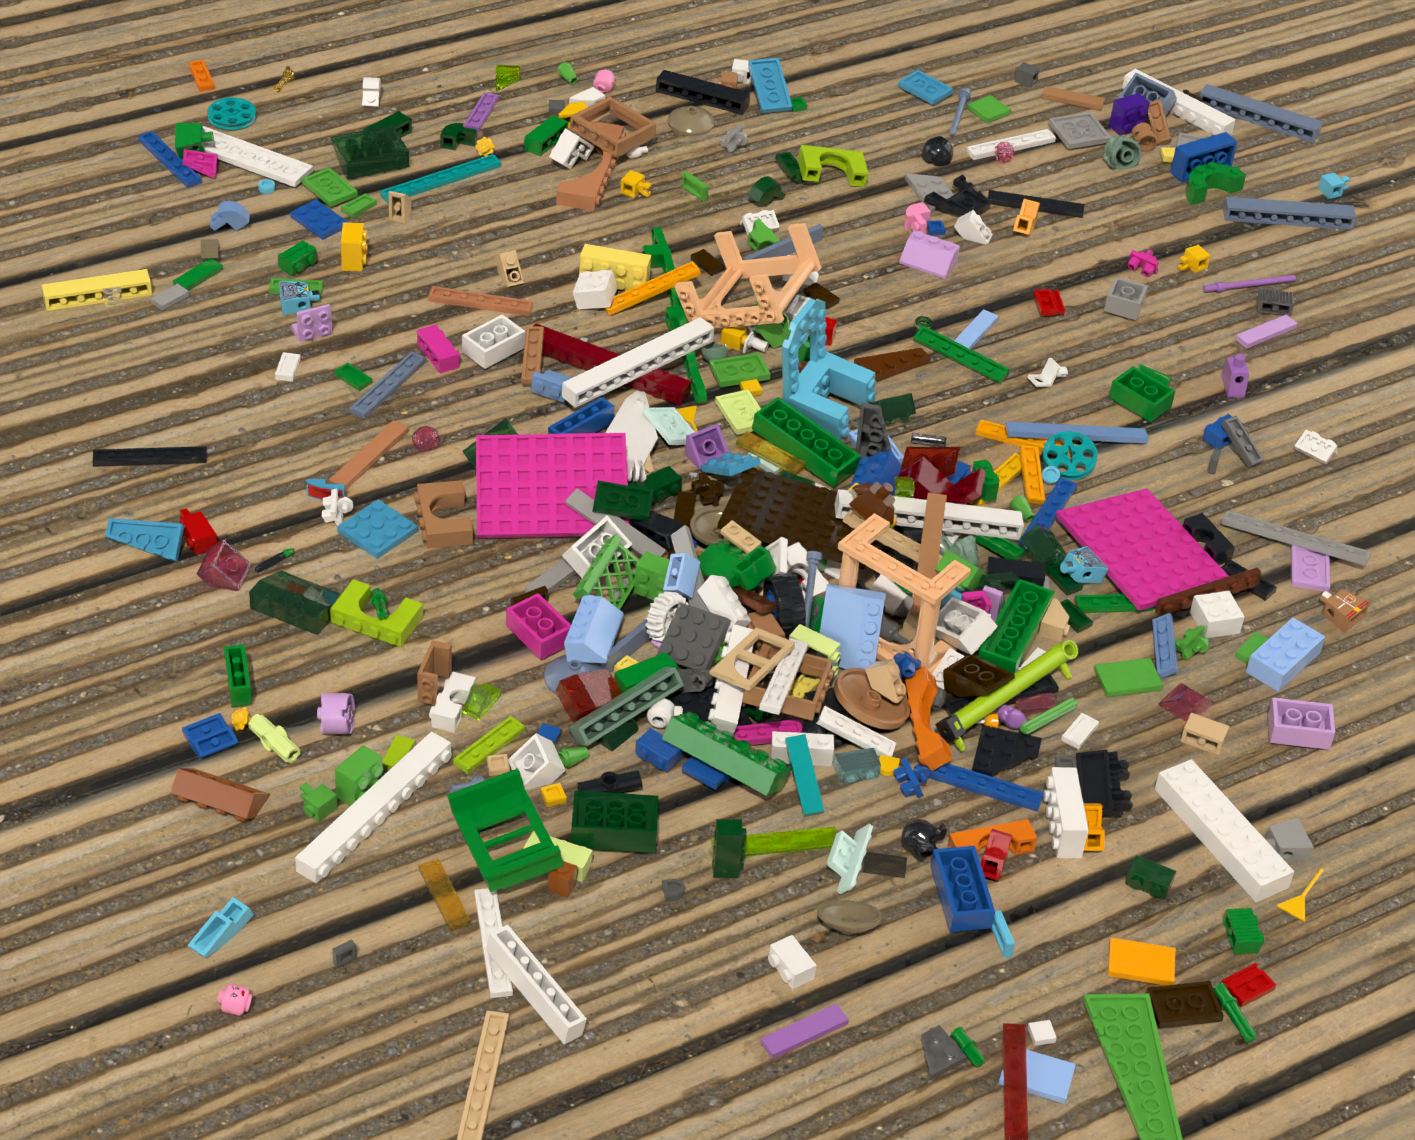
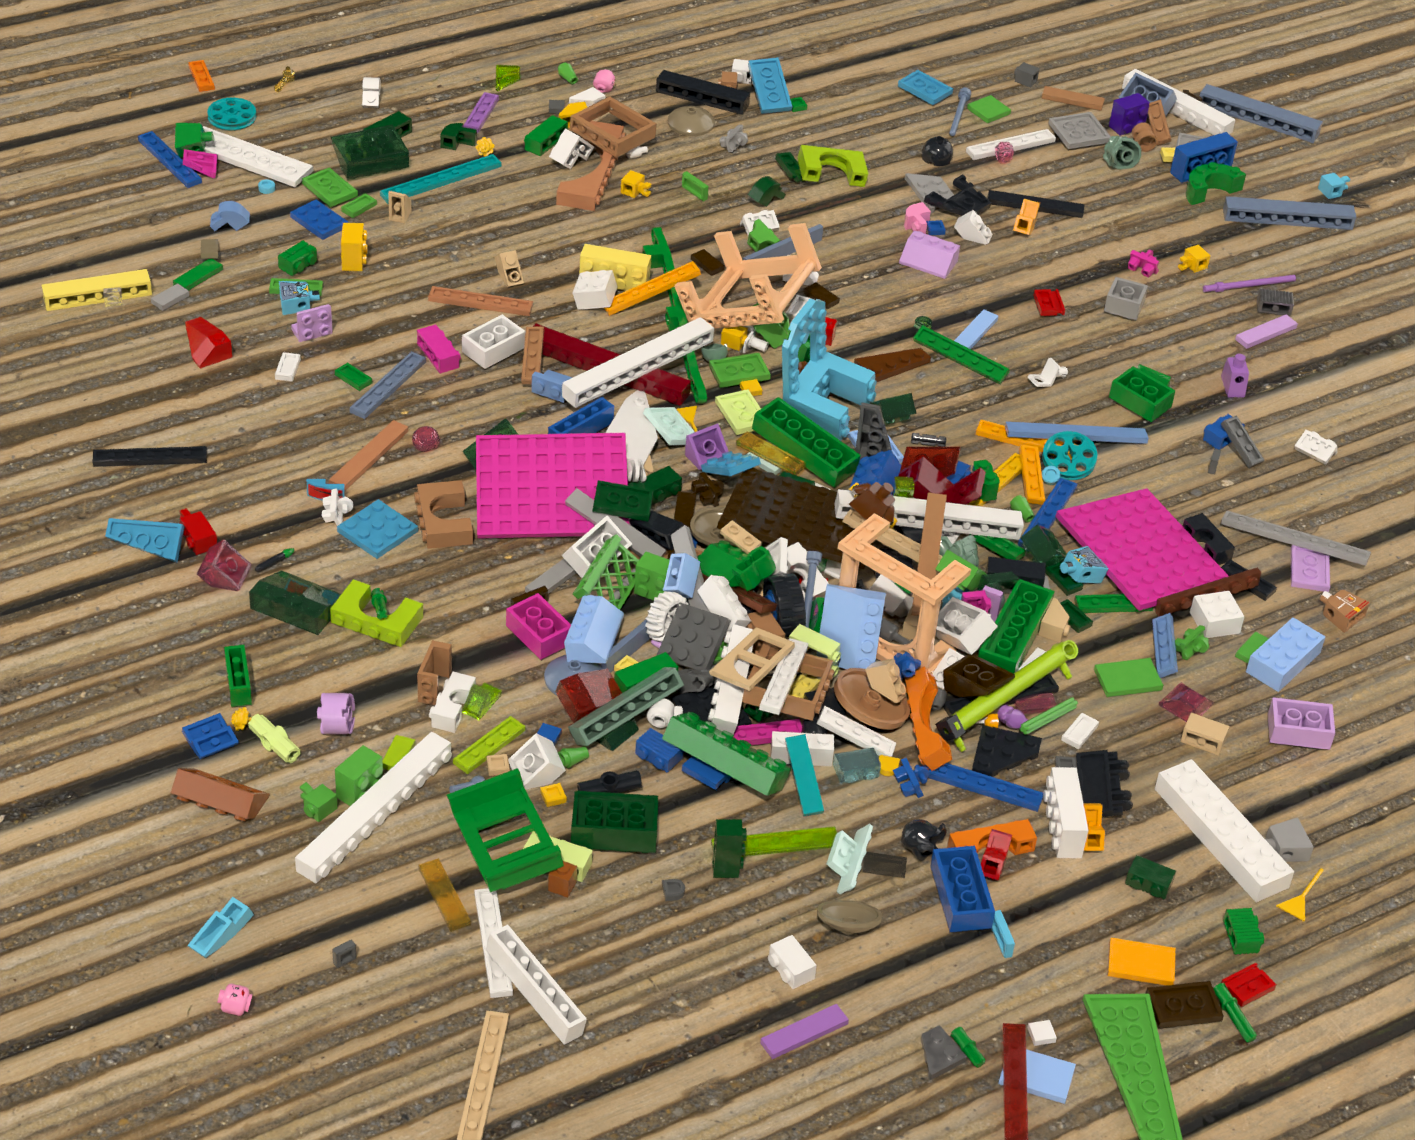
none -> red wedge [185,317,232,369]

